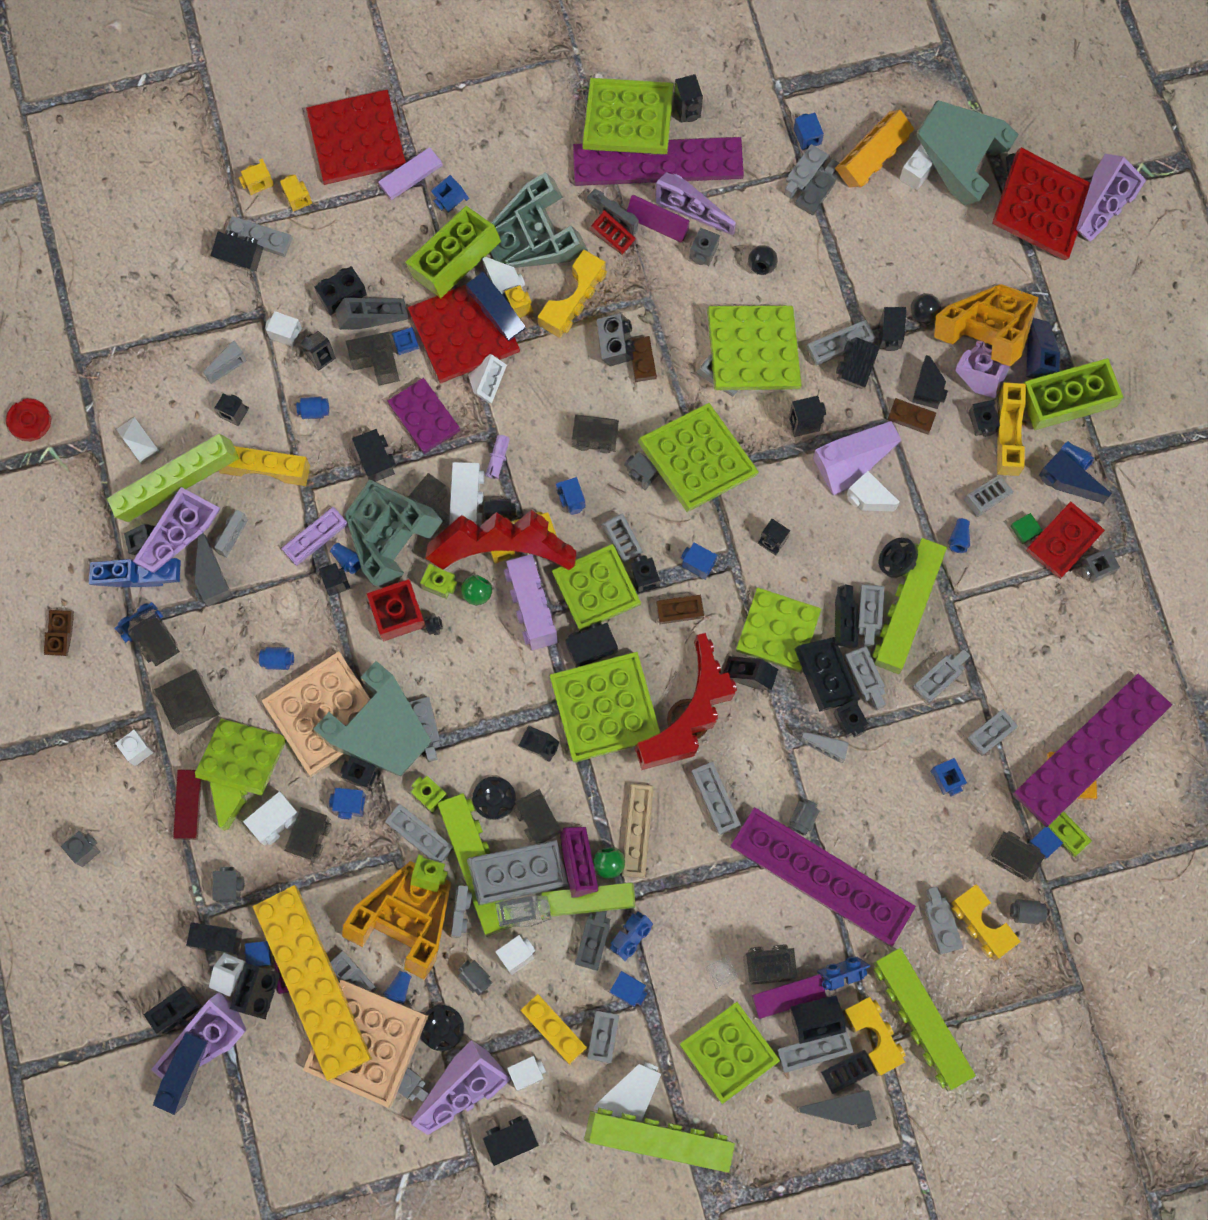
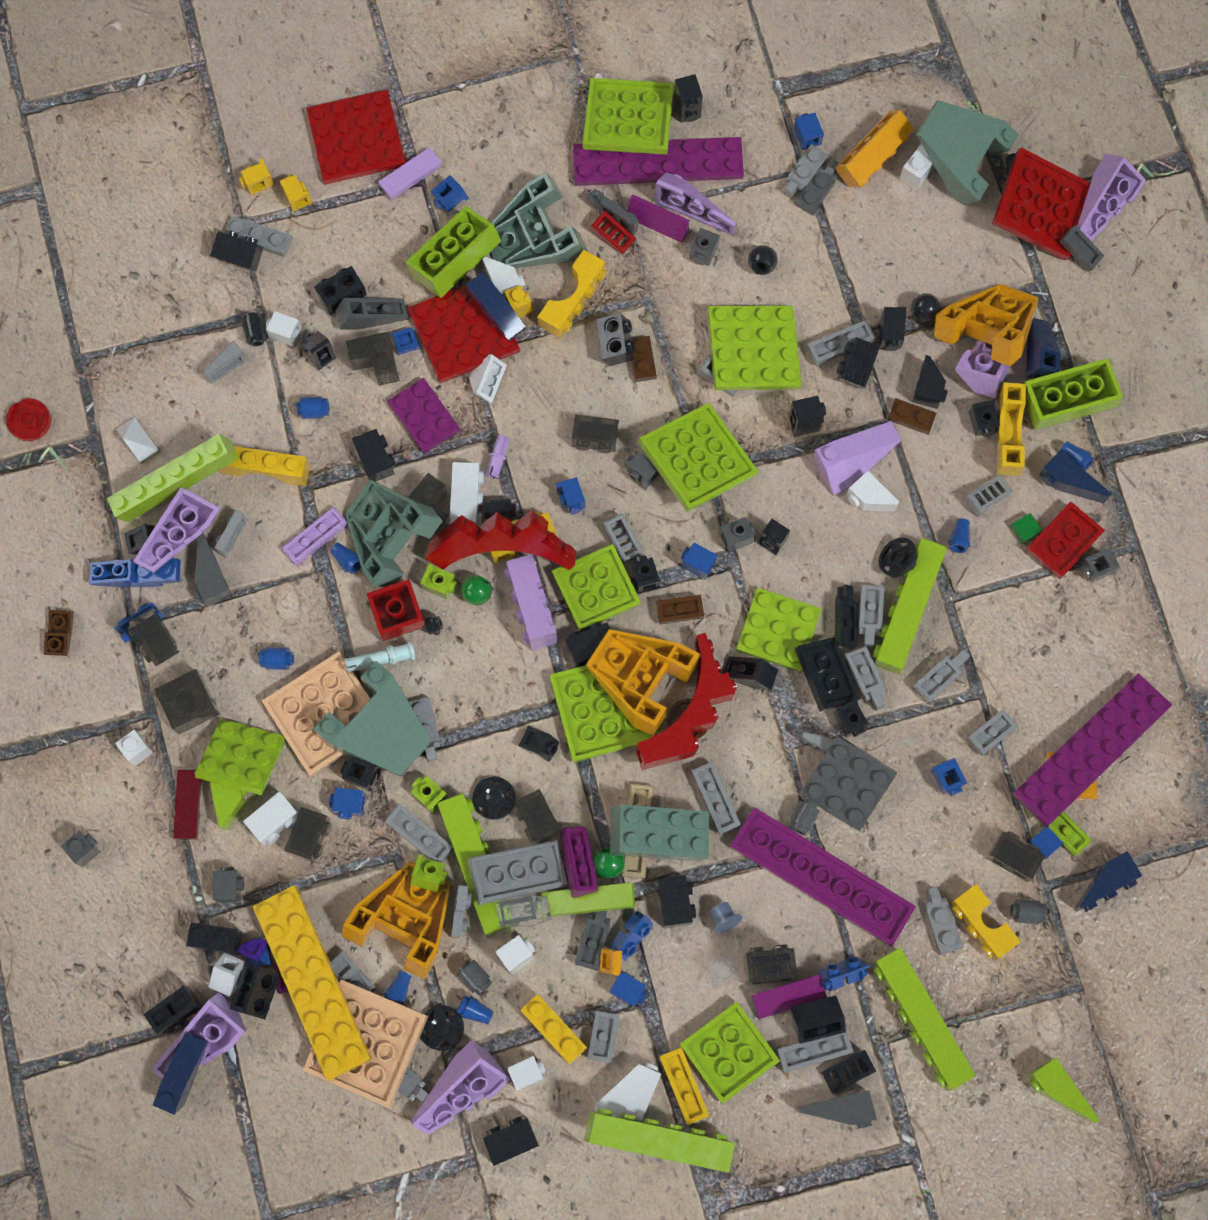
black brick [214,393,249,427] -> none
black brick [319,563,351,596] -> none
yellow arch [842,997,906,1076] -> none
none -> dark purple tile [237,938,269,963]
none -> black brick [242,312,268,347]
none -> light aqua pin [344,641,415,673]
none -> blue cone [456,995,494,1025]
none -> light orange wedge [586,629,700,737]
none -> light orange tile [599,948,622,975]
none -> sand green brick [610,804,709,862]
none -> black brick [658,875,696,928]
none -> yellow plate [659,1047,710,1126]
none -> sand blue piece [710,902,742,933]
none -> dark grey brick [720,517,756,553]
none -> dark grey plate [801,735,897,831]
none -> lime slope [1028,1058,1100,1123]
none -> dark grey tile [1059,225,1104,272]
none -> dark blue slope [1075,851,1142,912]

